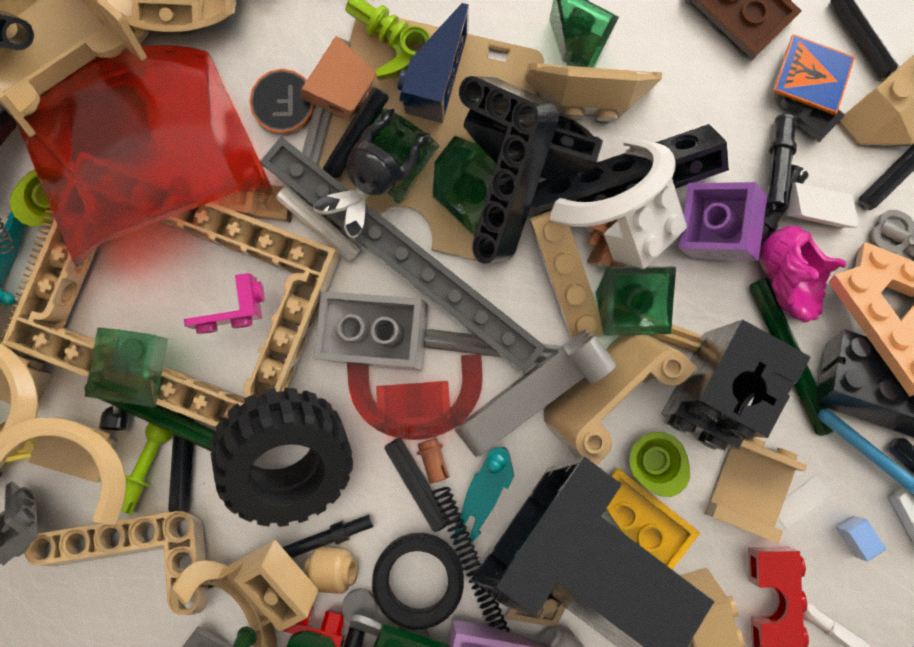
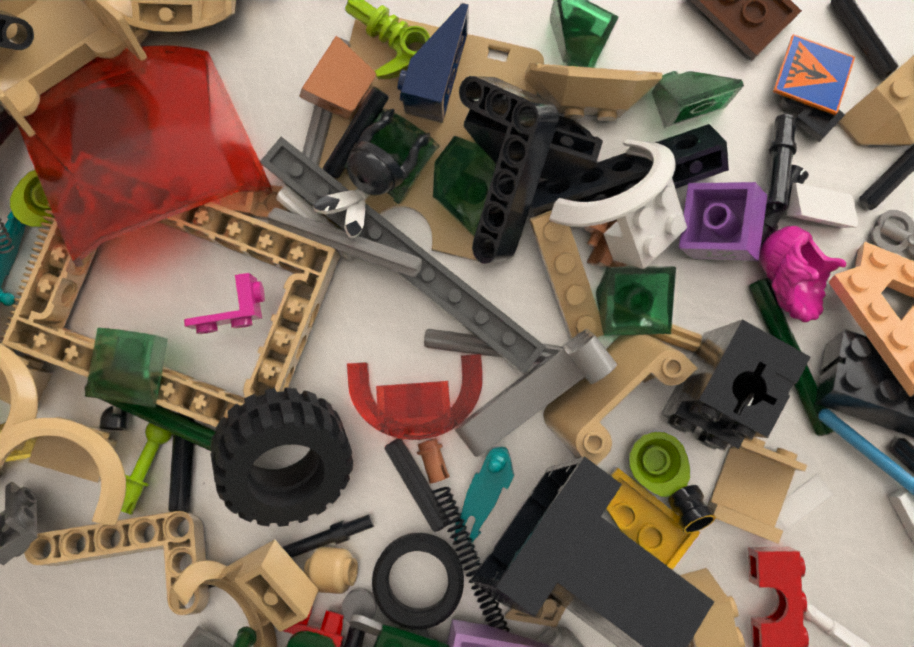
black tile [249,69,315,136] -> none
light grey slope [314,291,428,371] -> none
light blue piece [836,516,886,562] -> none
none -> light grey axle [268,208,422,277]
none -> clear green slope [651,71,744,128]
none -> black wheel [668,485,716,533]

